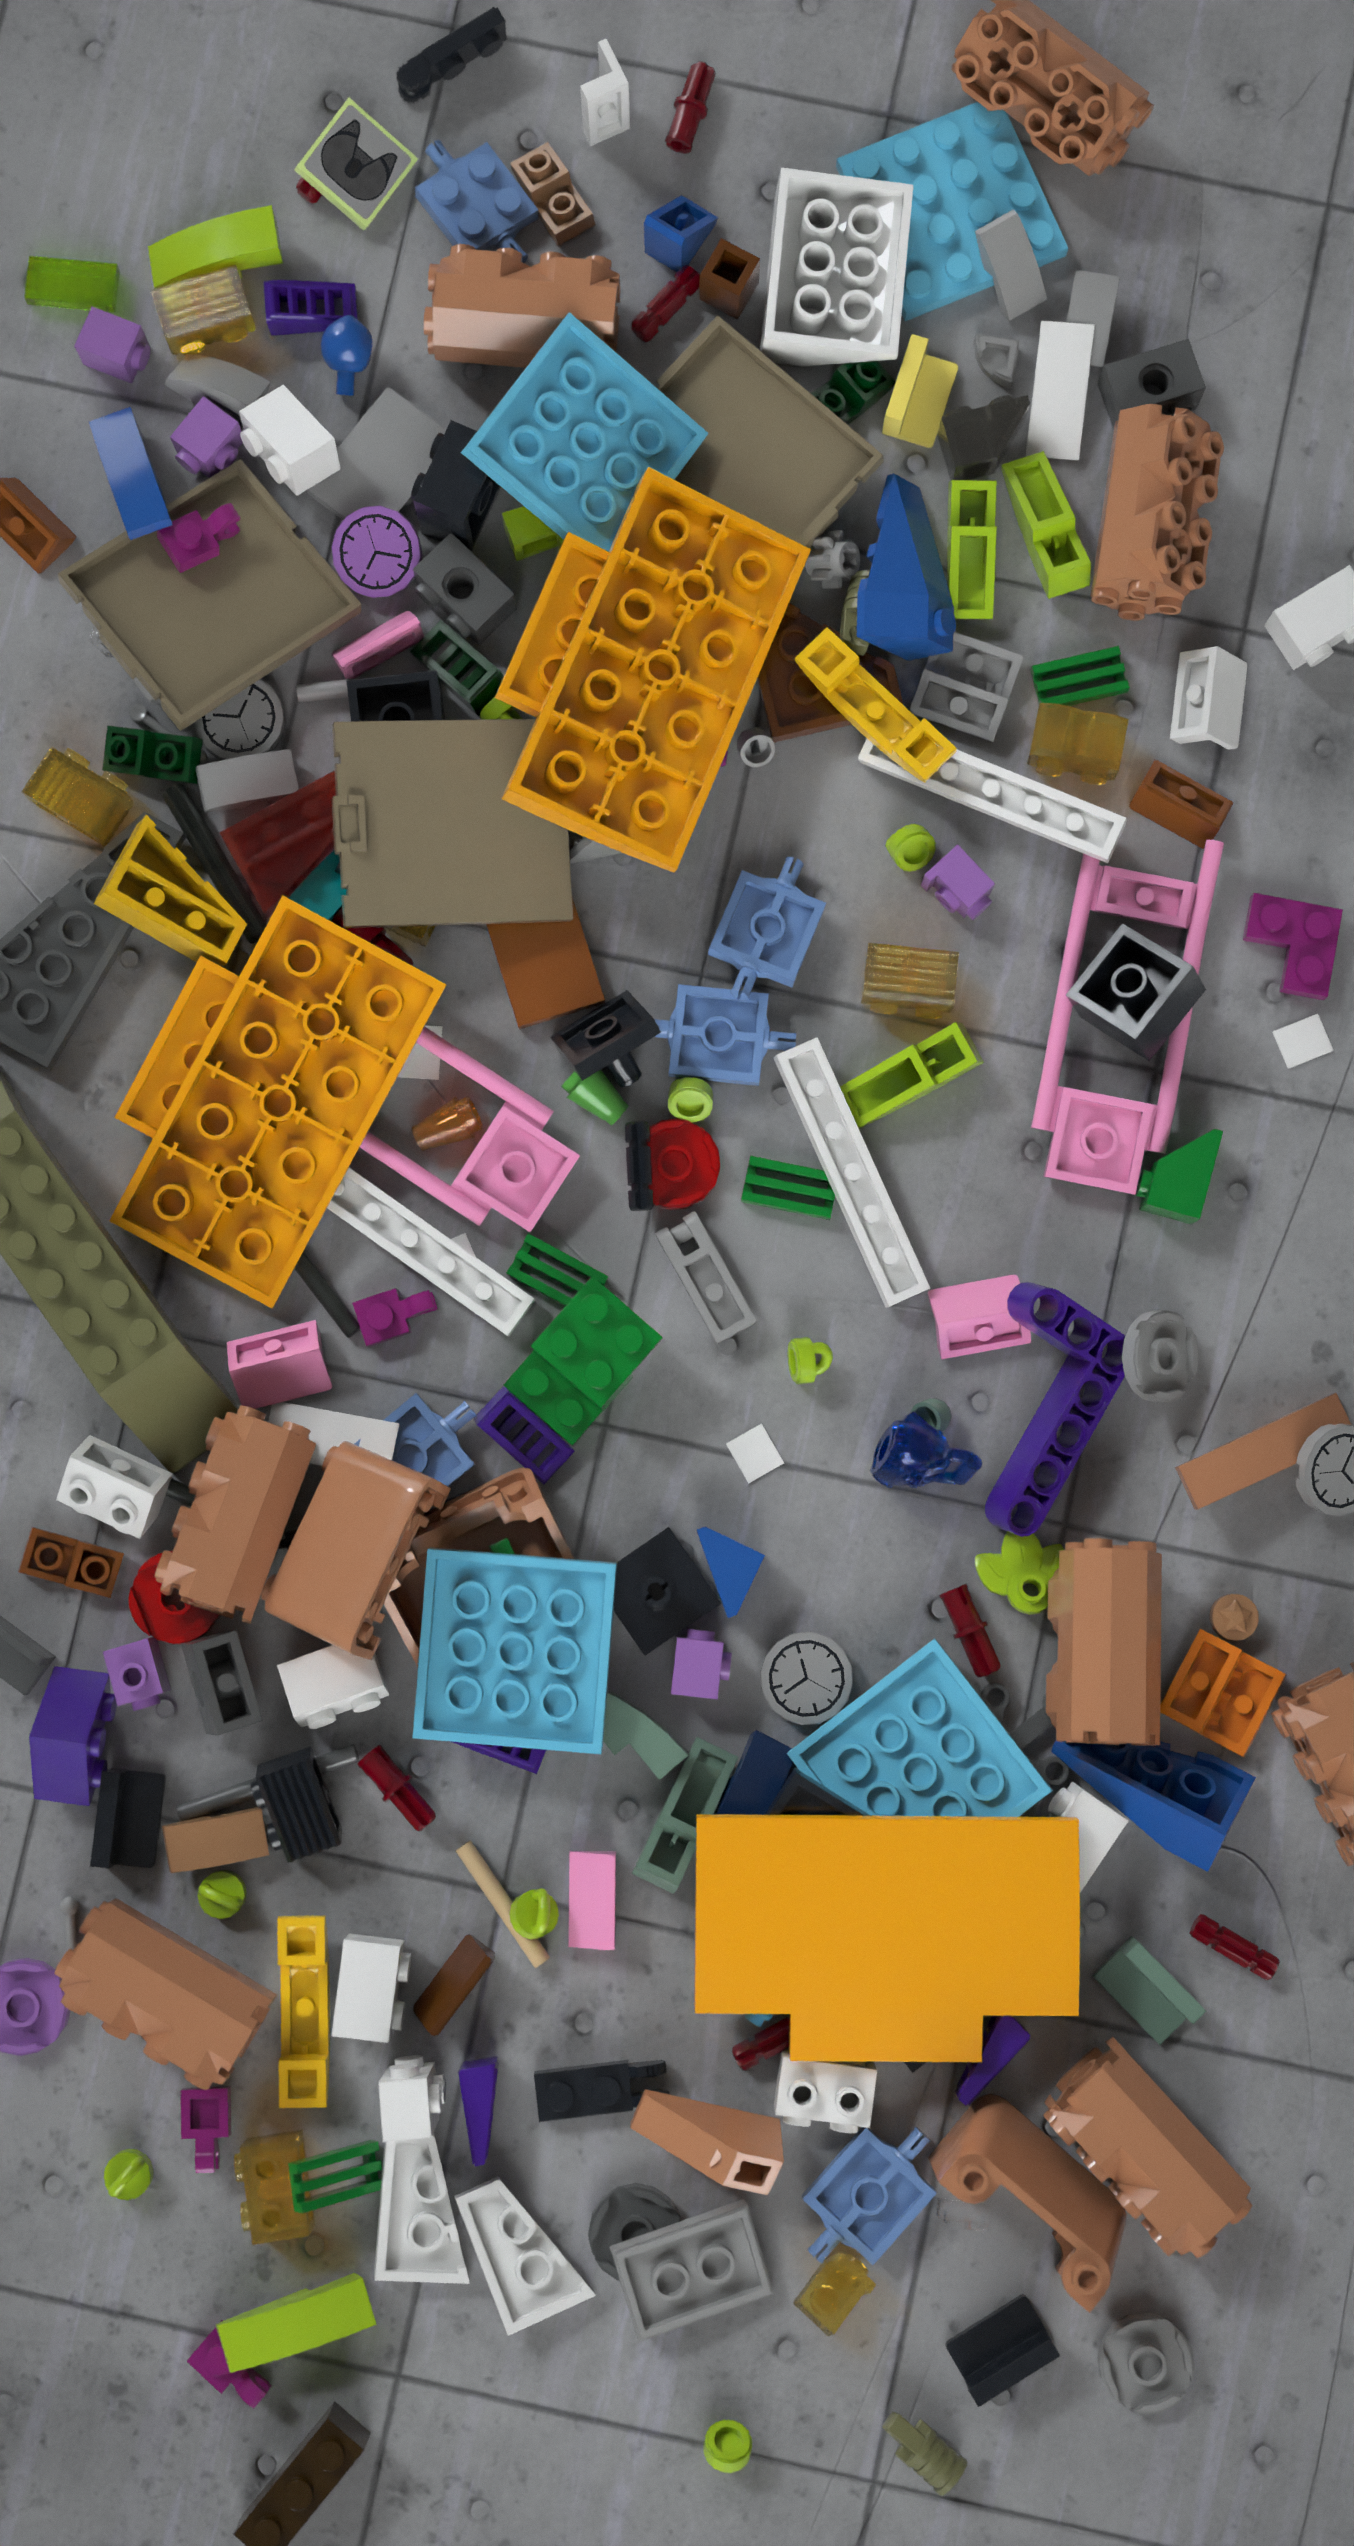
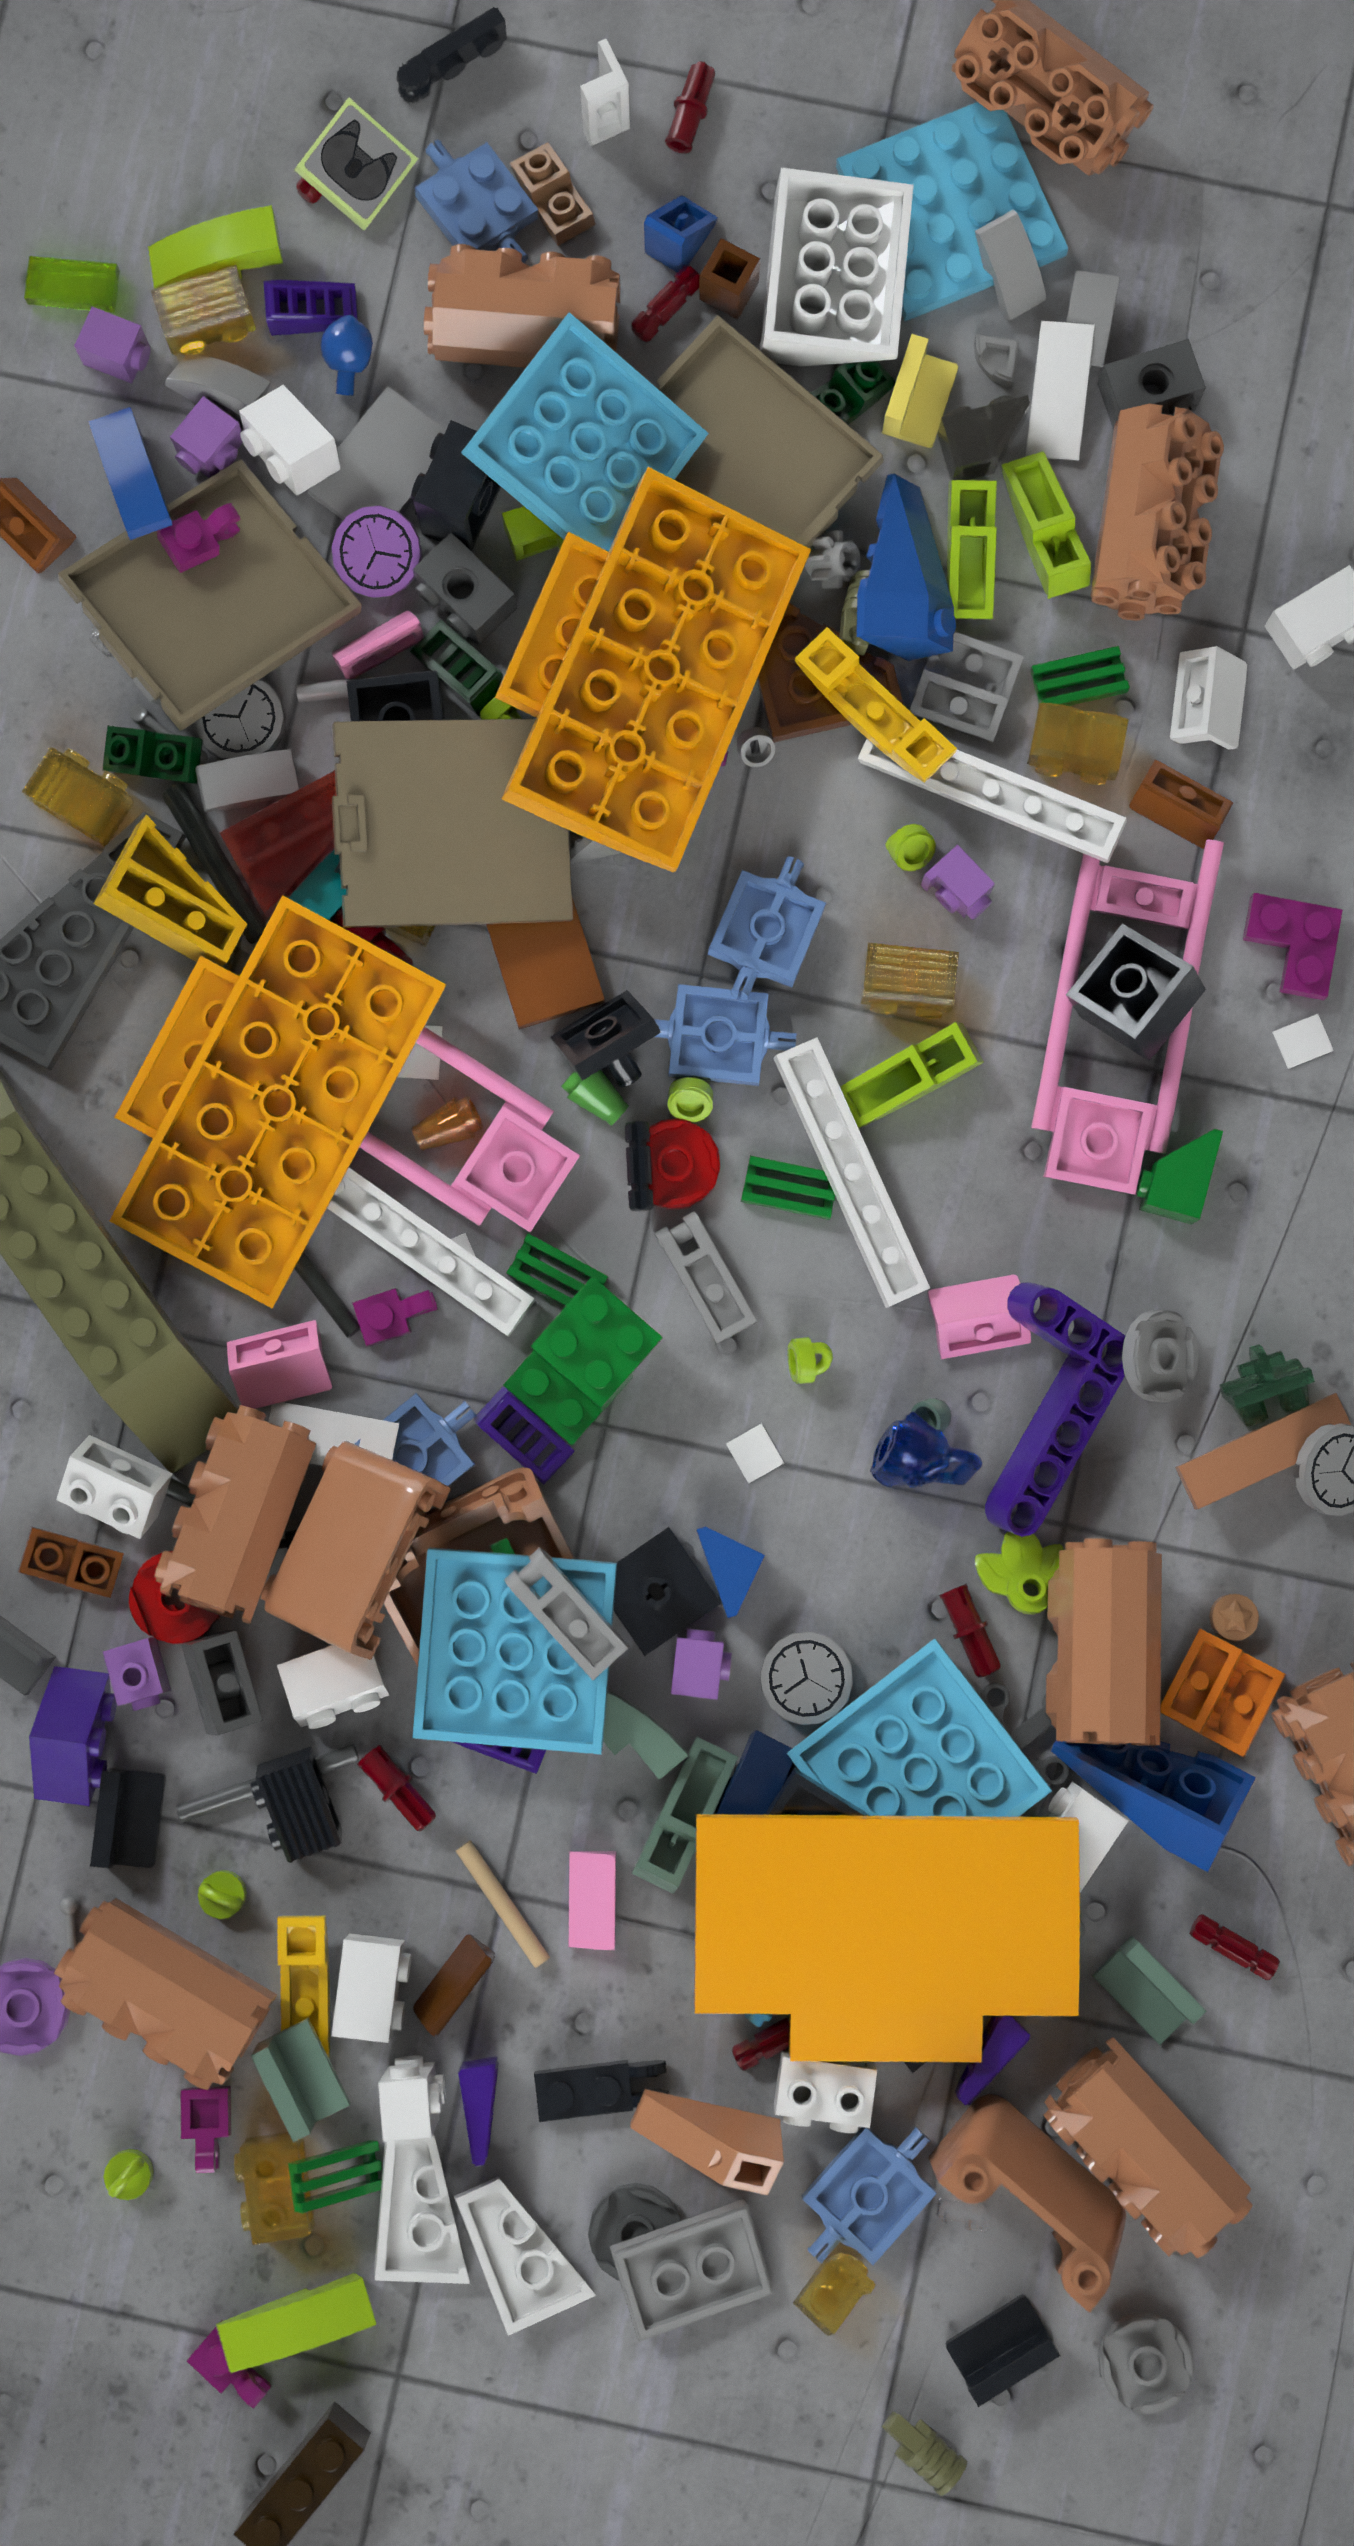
medium nougat slope [162,1807,269,1873] -> none
lime tile [509,1888,559,1939] -> none
lime tile [704,2420,752,2473] -> none
none -> sand green panel [251,2018,351,2142]
none -> light grey plate [504,1547,629,1680]
none -> clear green hips [1219,1344,1315,1427]

